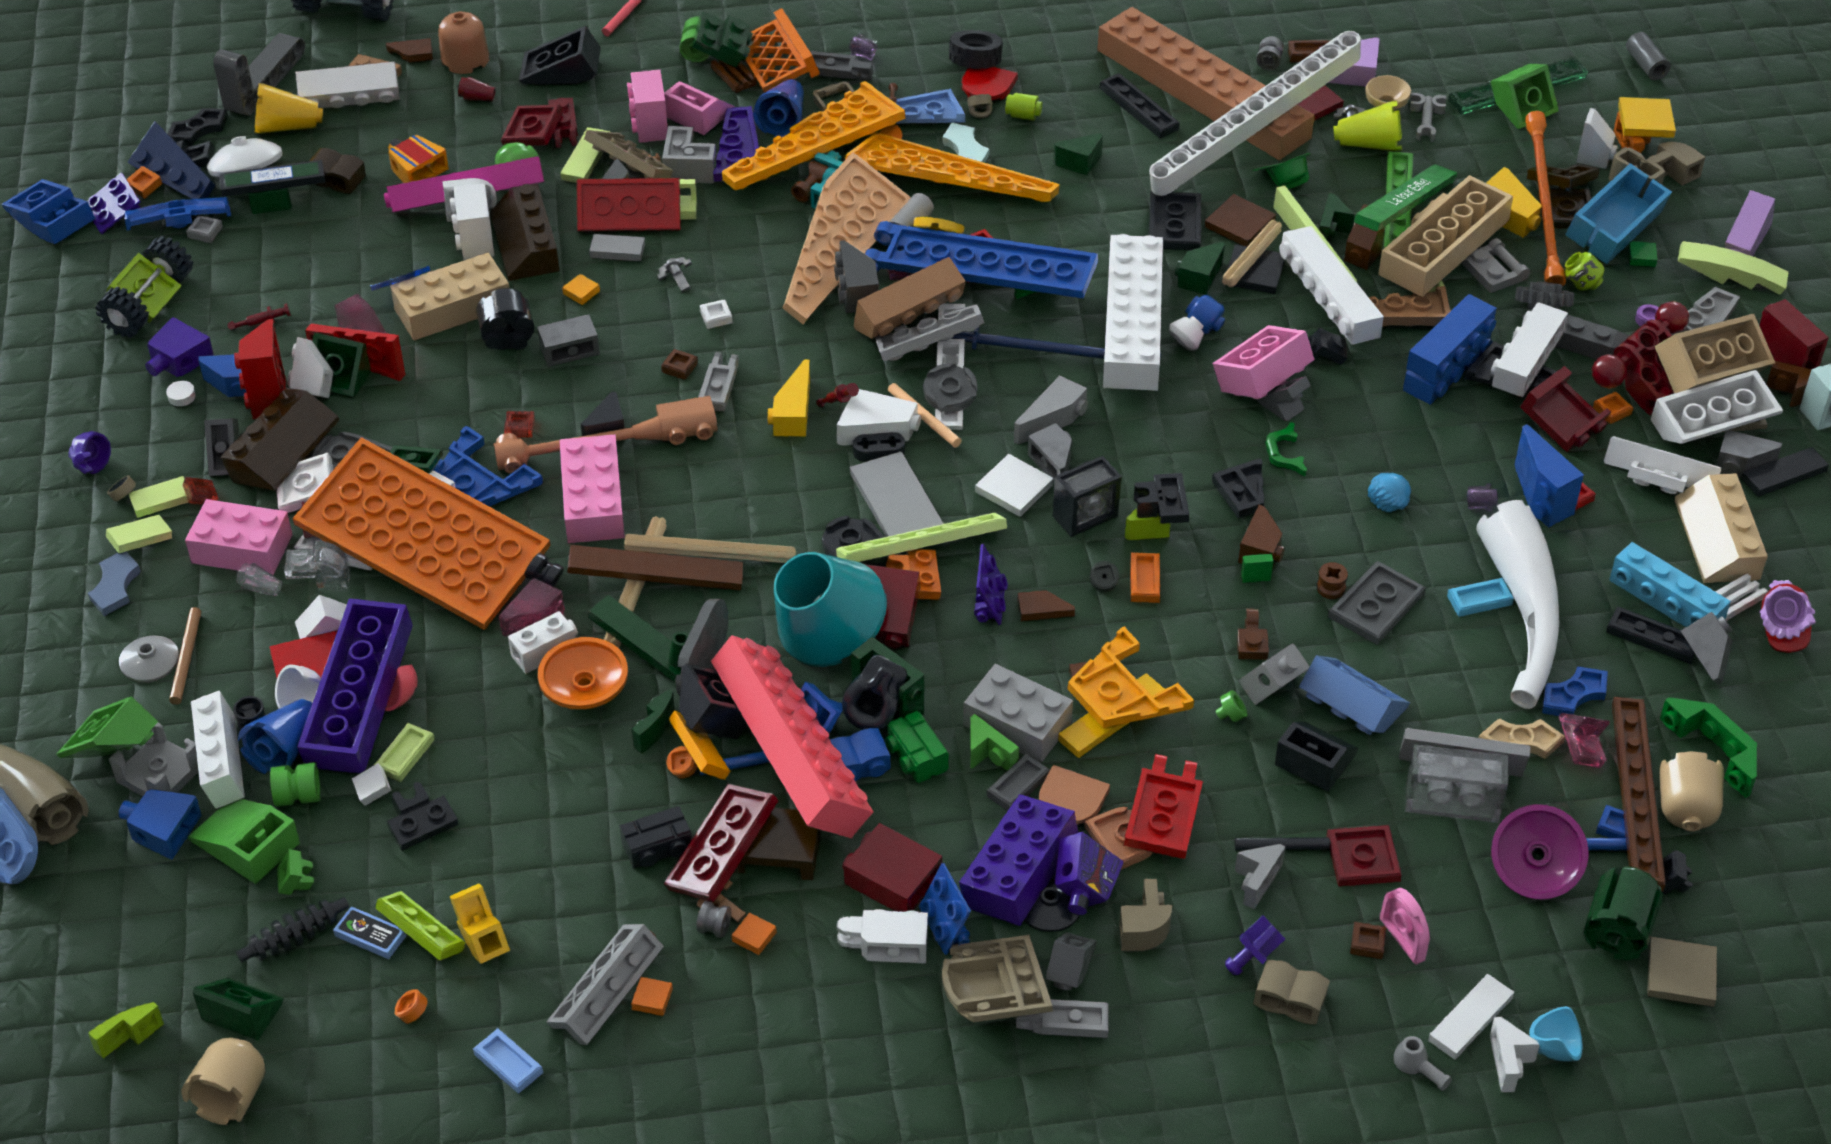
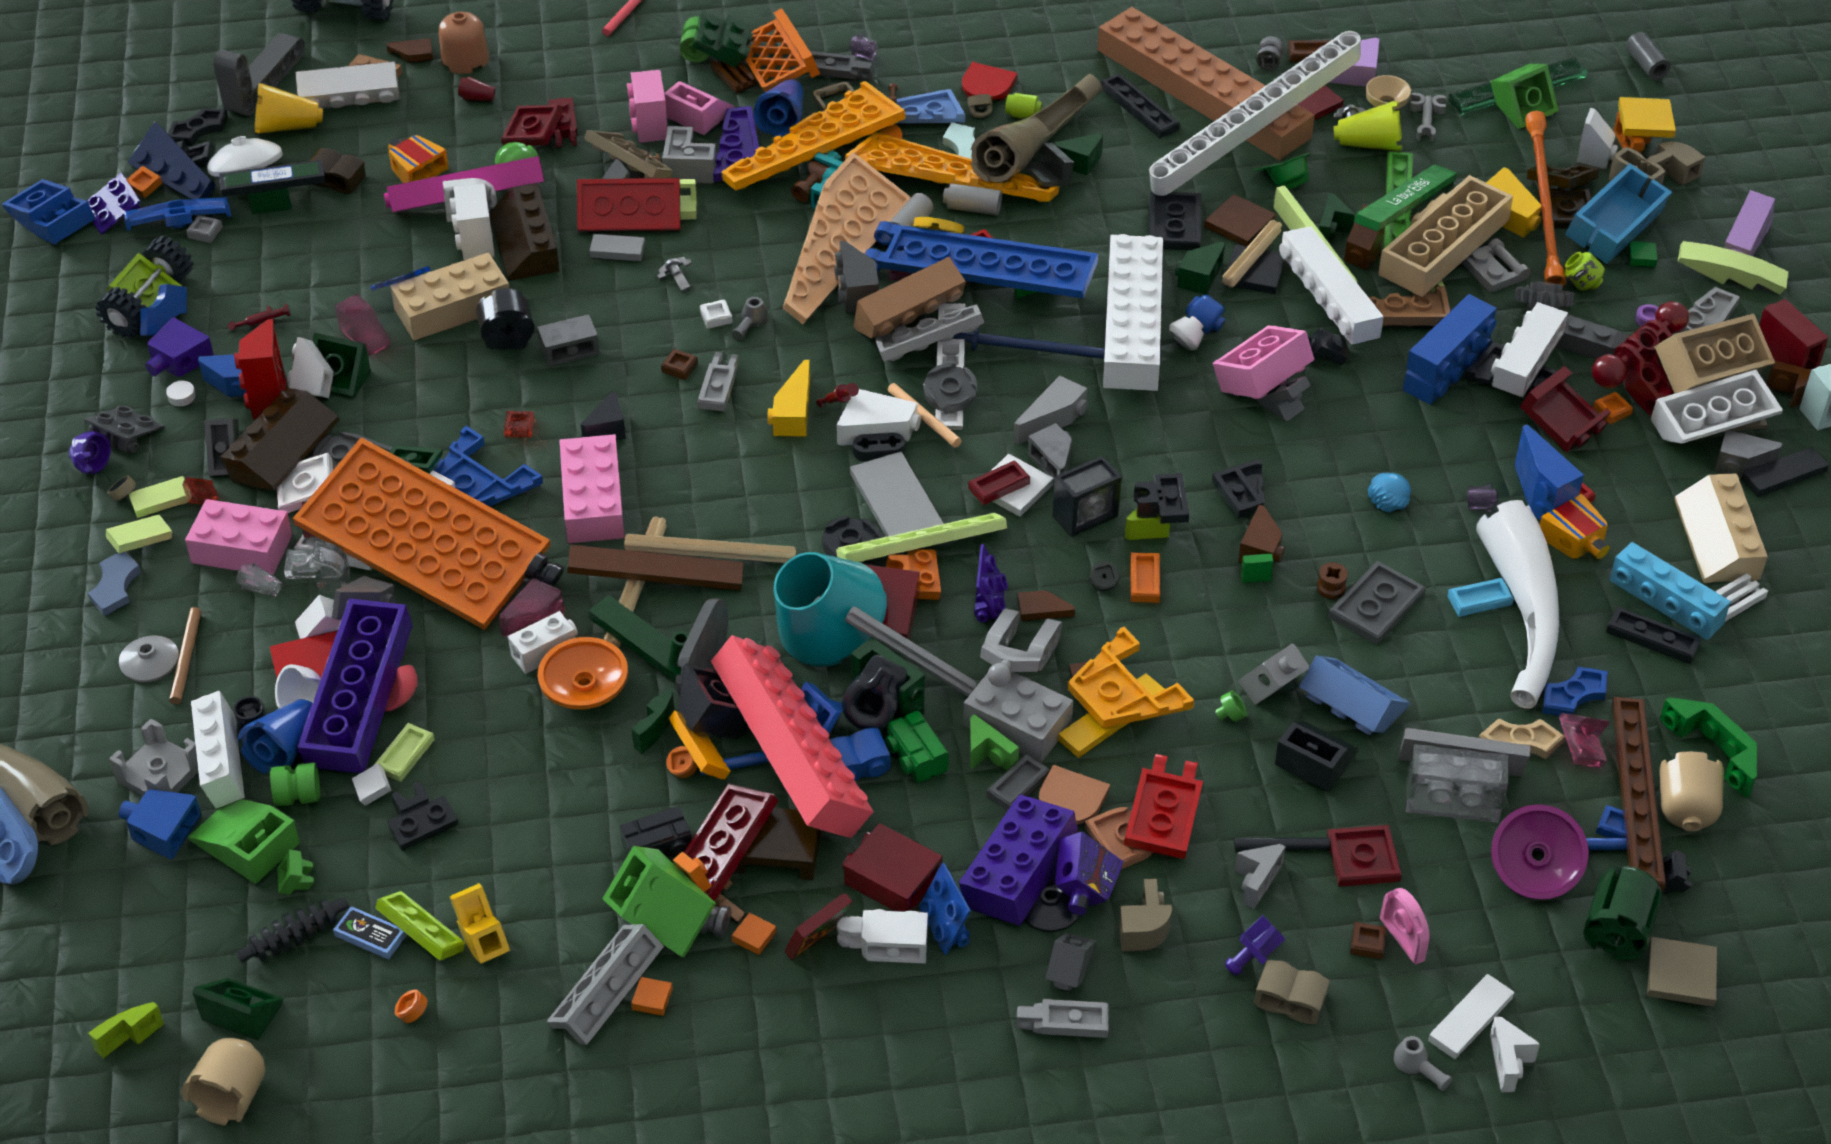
bright green slope [56,696,158,758] -> none
red wing [305,324,406,381] -> none
light blue tile [473,1028,543,1094] -> none
nougat bar [493,396,717,474] -> none
black slope [519,26,601,84] -> none
yellowish green tile [560,127,610,183] -> none
light orange tile [562,274,600,305] -> none
dark tan slope [942,935,1053,1022] -> none
black tyre [949,30,1003,69] -> none
reddish brown plate [1237,609,1269,660] -> none
green helmet [1265,422,1307,476] -> none
medium azure helmet [1529,1006,1583,1061] -> none
white bracket [1604,436,1721,494] -> none
flat silver slope [1681,612,1732,685] -> none
lavender hair [1760,580,1816,653] -> none
none -> dark grey hinge [84,406,165,453]
none -> blue tile [140,284,187,337]
none -> dark grey slope [332,576,396,620]
none -> bright green slope [602,845,716,957]
none -> orange plate [673,852,711,892]
none -> flat silver bar [732,297,768,341]
none -> dark red tile [785,893,853,960]
none -> light grey axle [846,607,976,696]
none -> light grey brick [943,183,1002,216]
none -> dark red tile [968,460,1030,506]
none -> dark tan brick [970,74,1102,182]
none -> light grey piece [980,608,1062,687]
none -> pearl dark grey panel [1024,143,1074,187]
none -> light orange torso [1540,494,1610,559]

